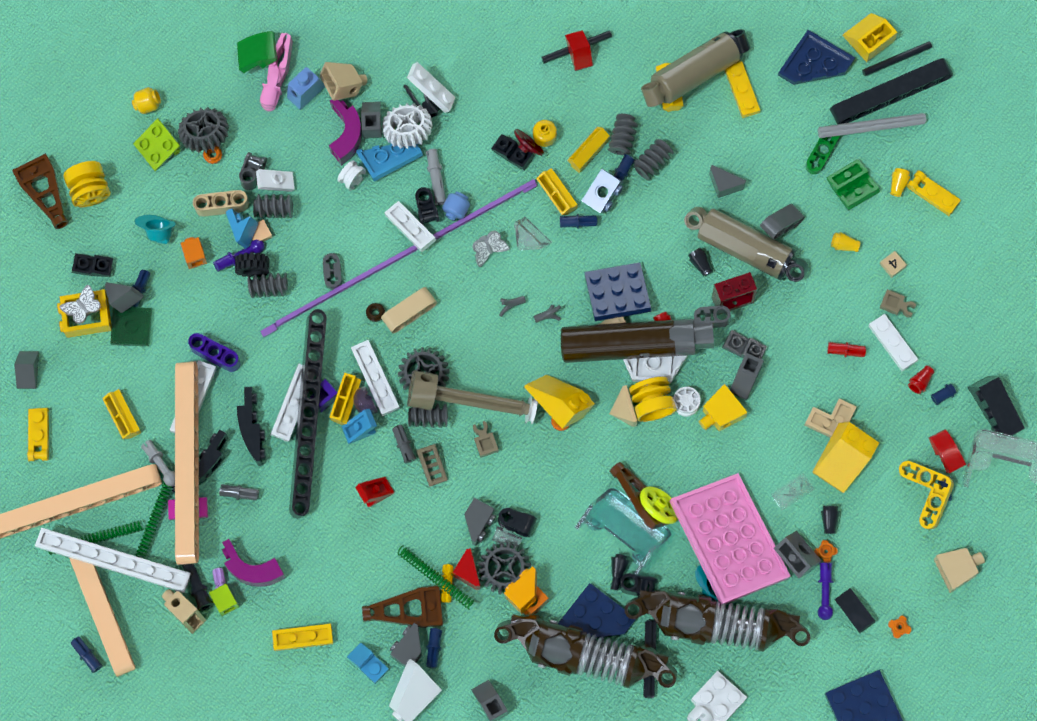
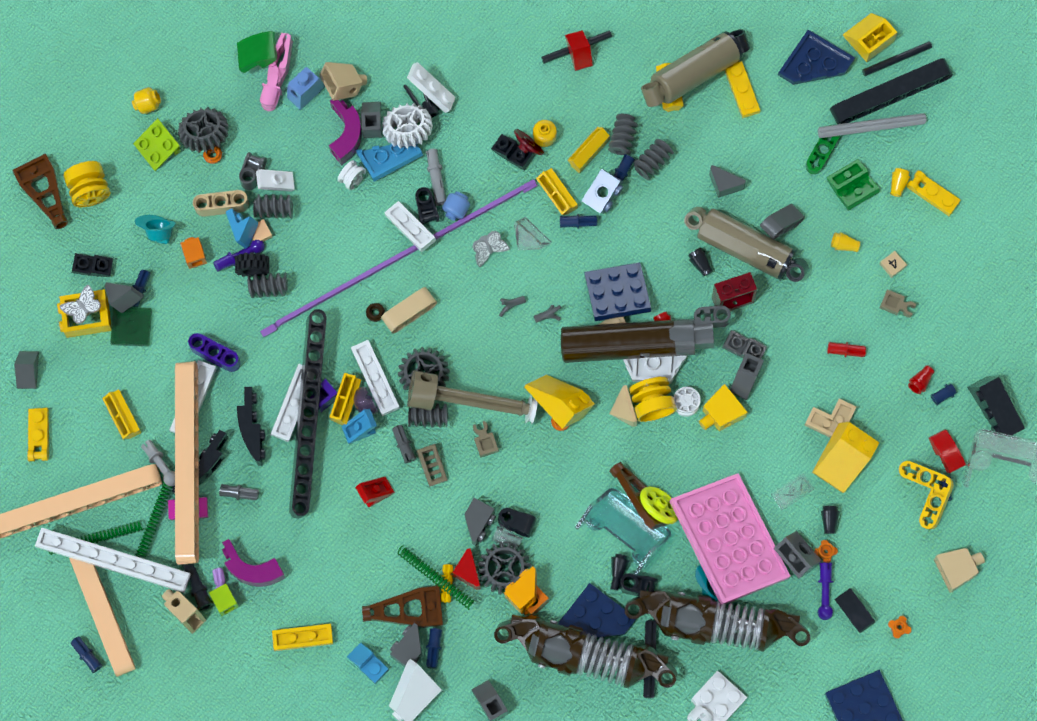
dark grey beam [323,253,342,290] -> none
white plate [868,314,918,371] -> none

